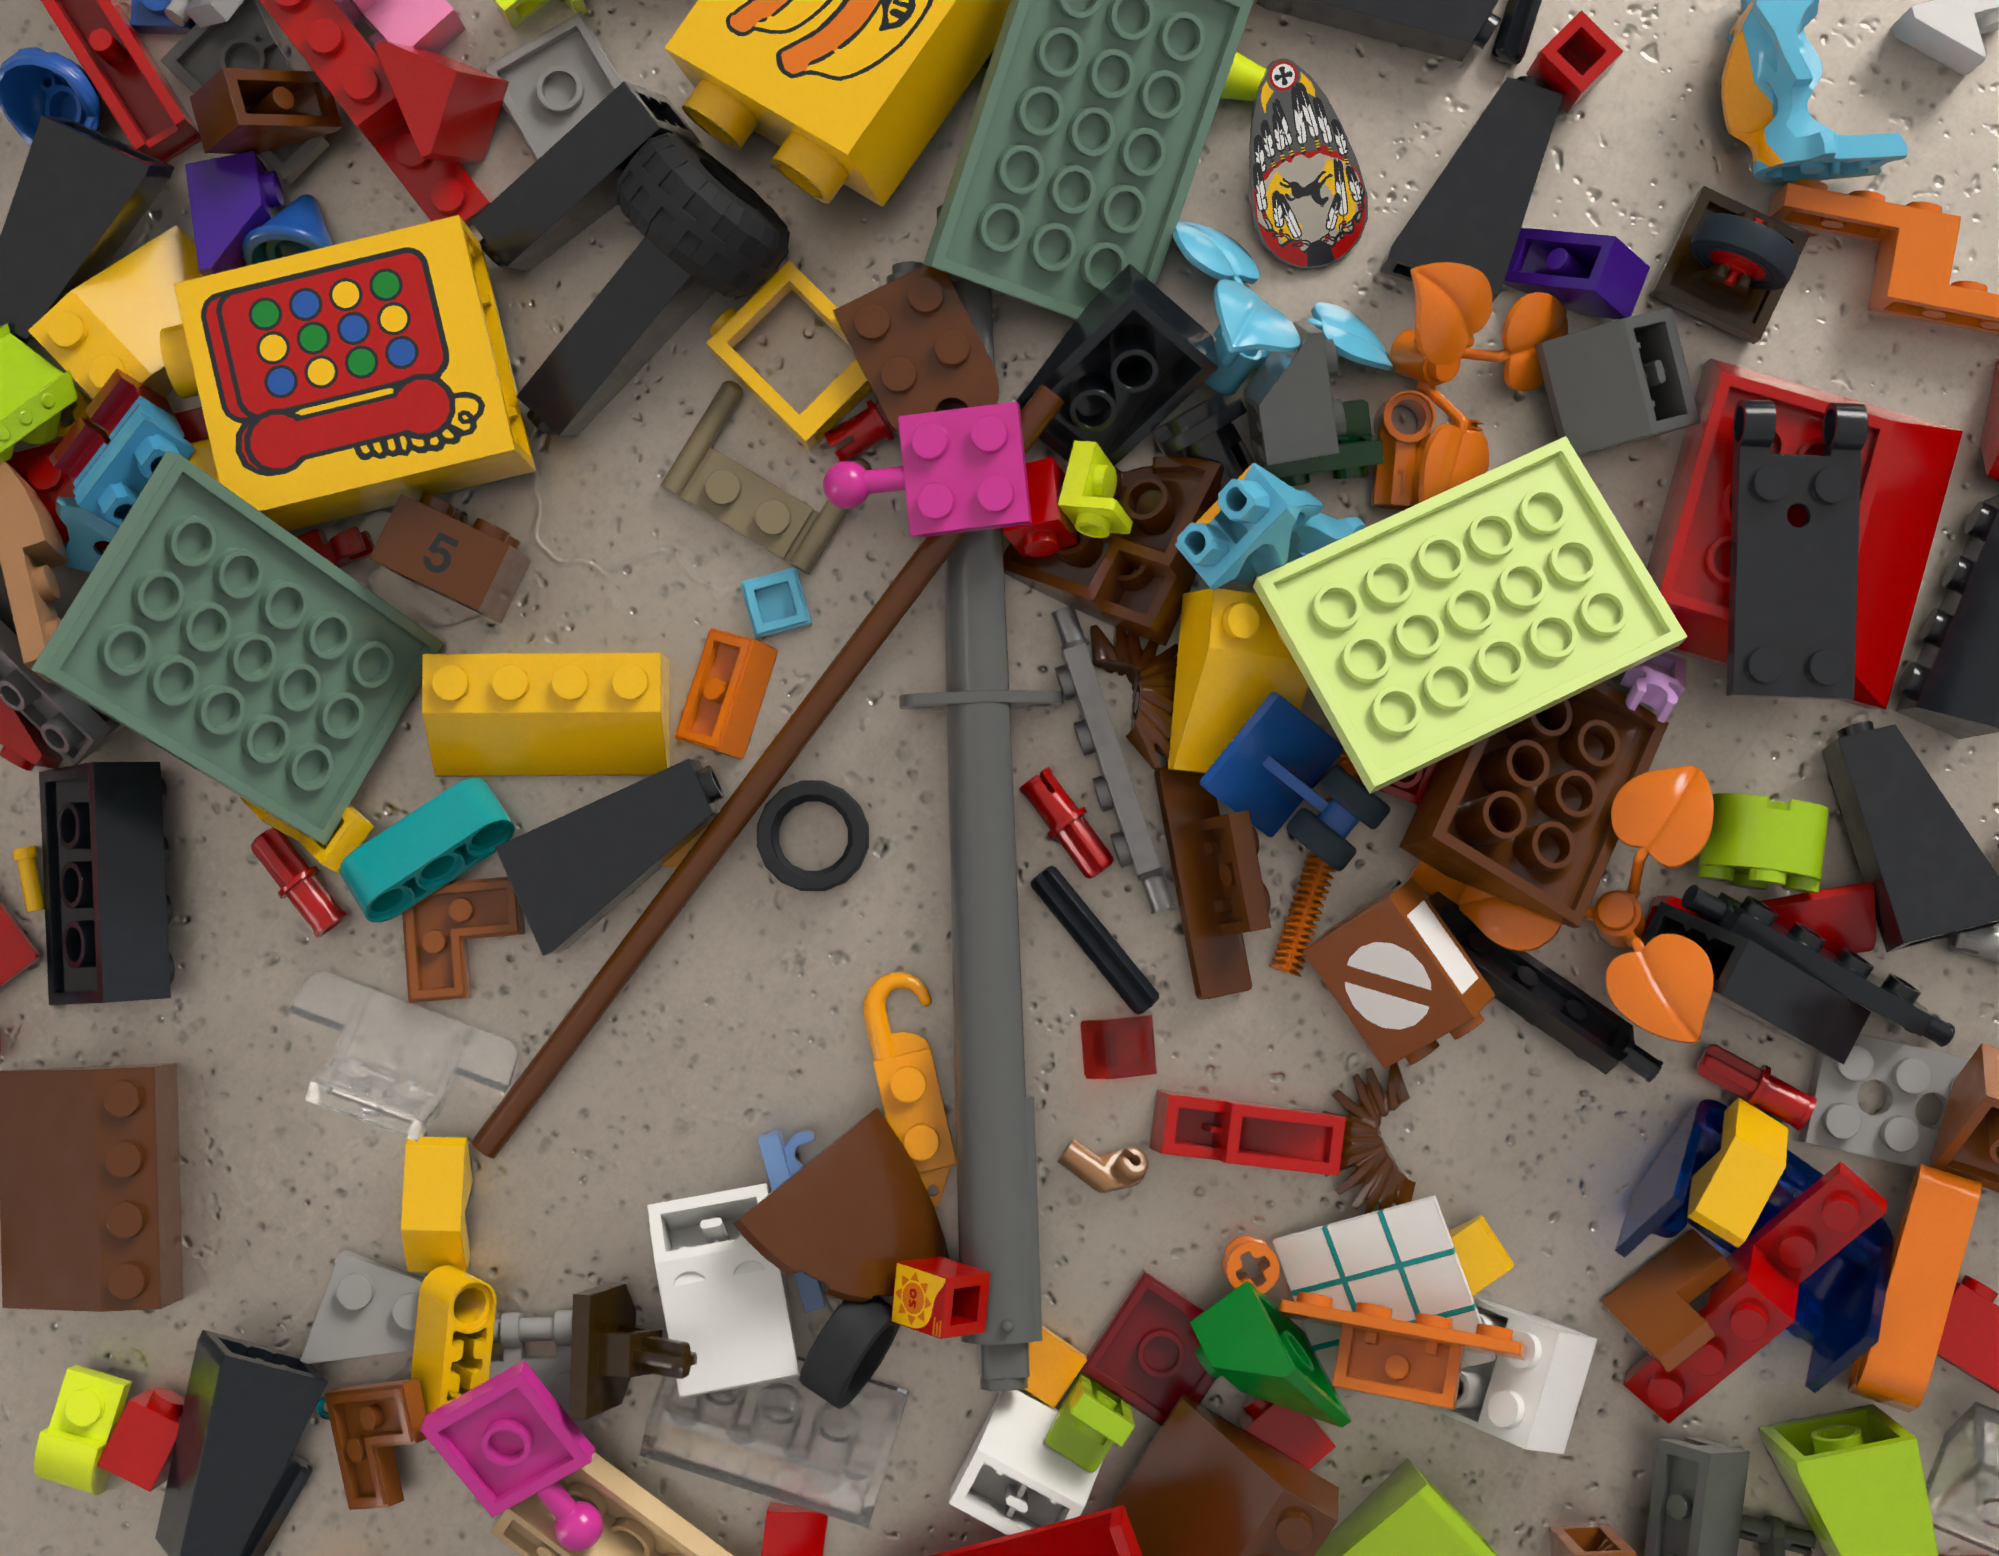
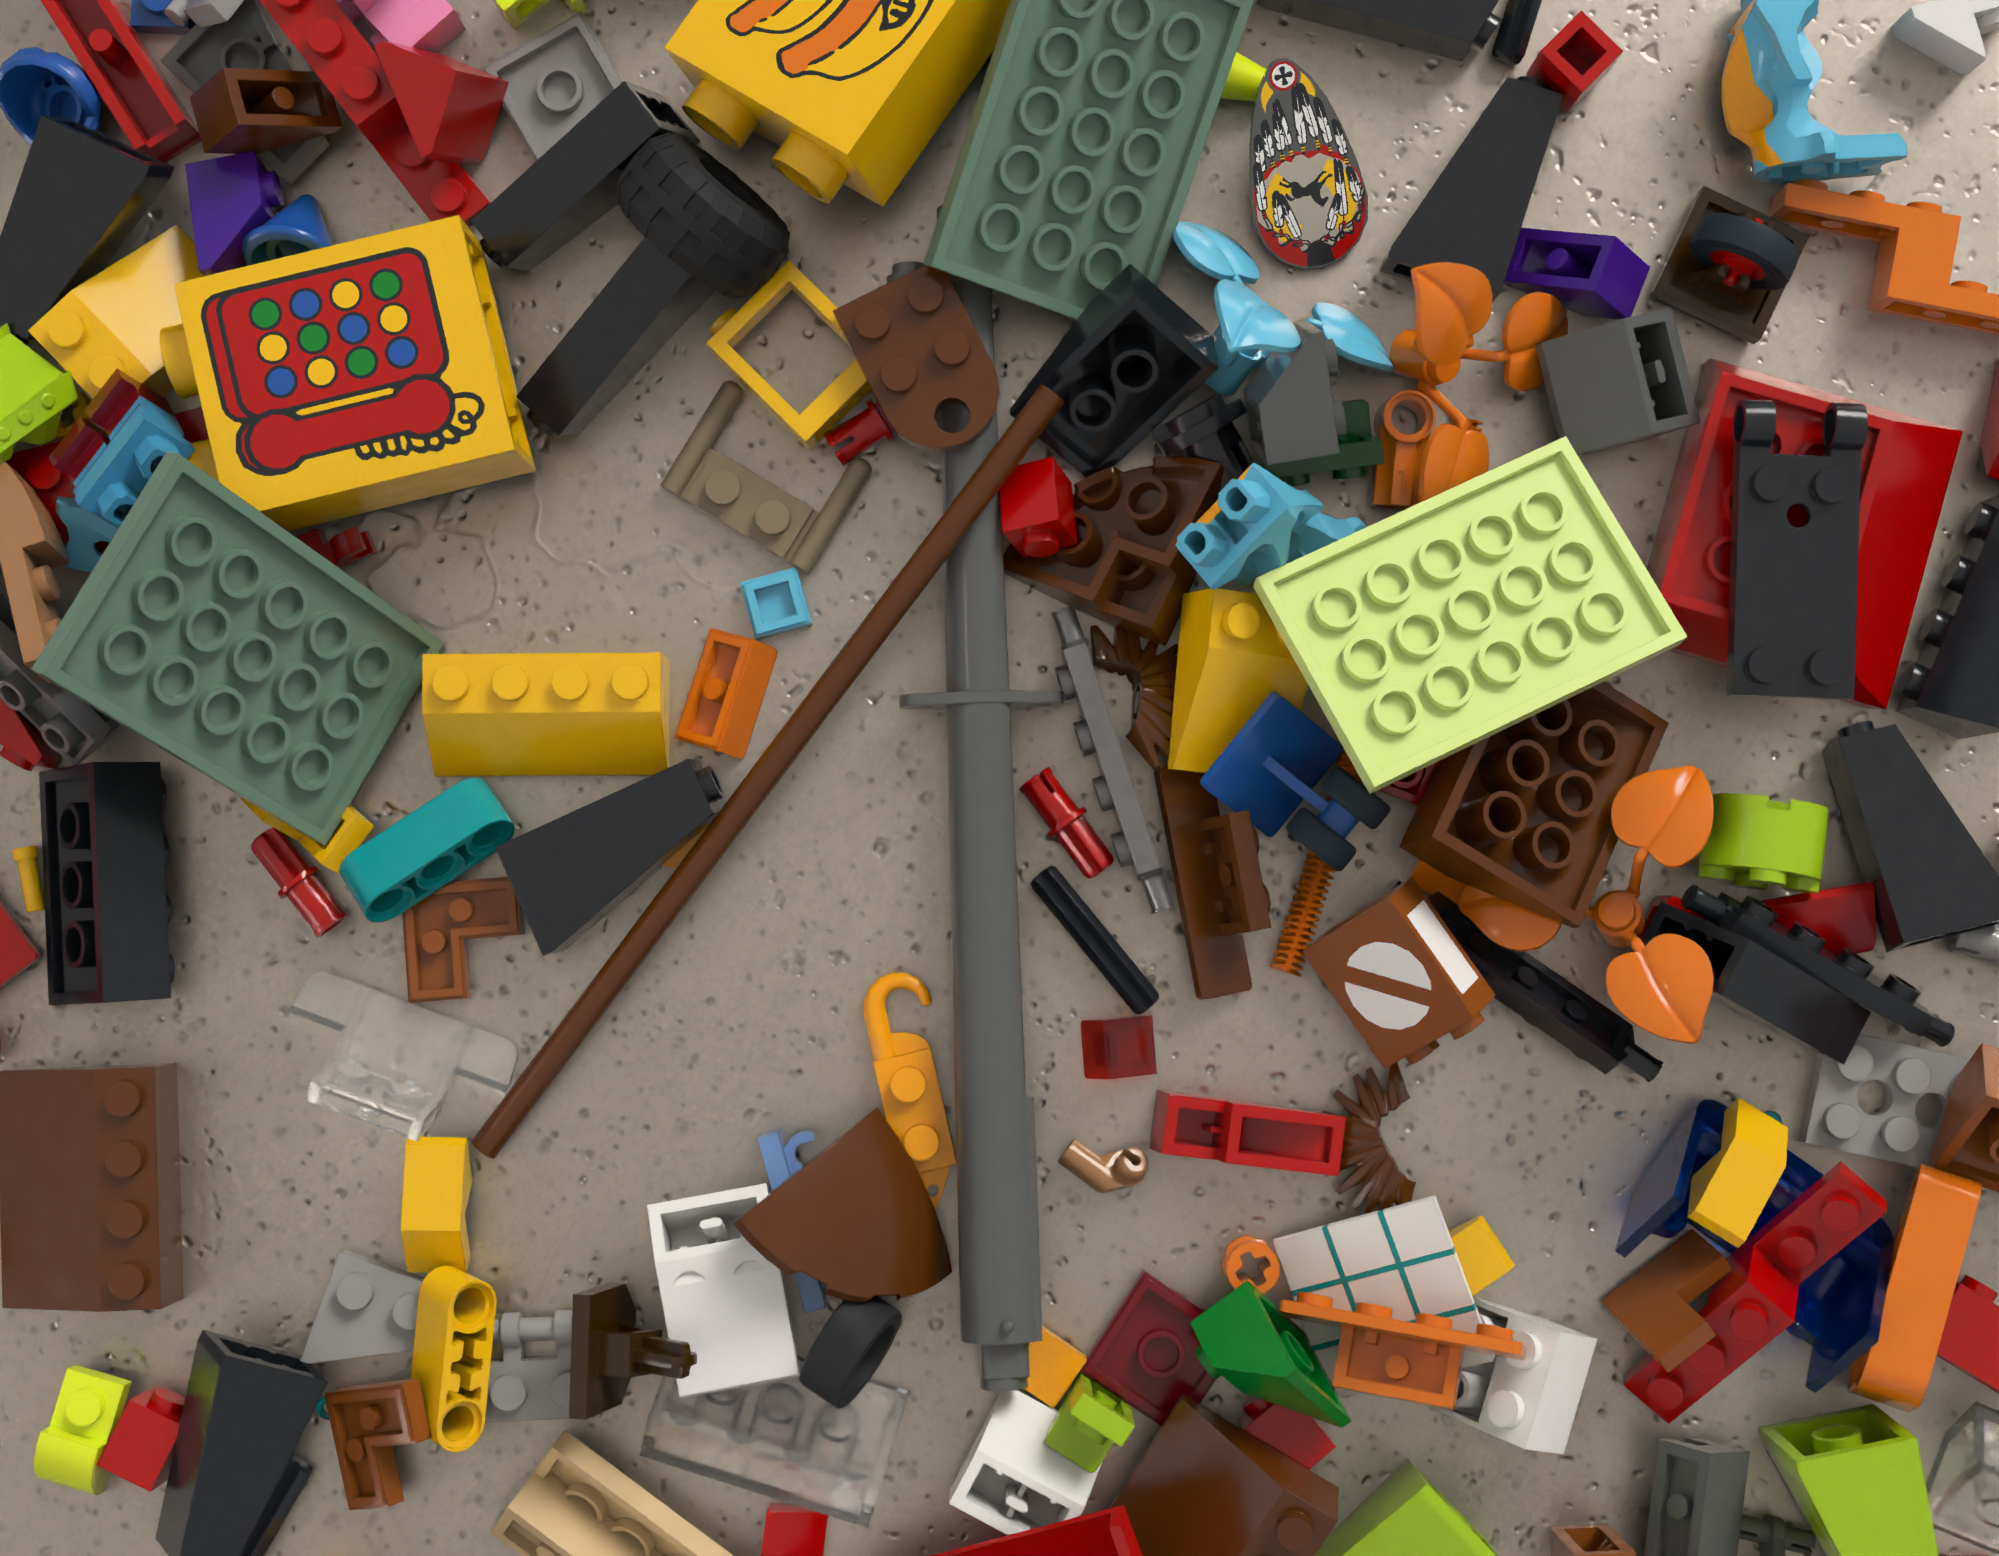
reddish brown brick [369,492,531,624] -> none
dark pink plate [420,1360,603,1551] -> none
black tyre [757,780,869,891] -> none
dark pink plate [823,401,1032,538] -> none
red brick [891,1256,990,1339] -> none
neon yellow bracket [1058,440,1133,538] -> none
lavender plate [1620,652,1686,723] -> none
red axle [1696,1044,1817,1131] -> none

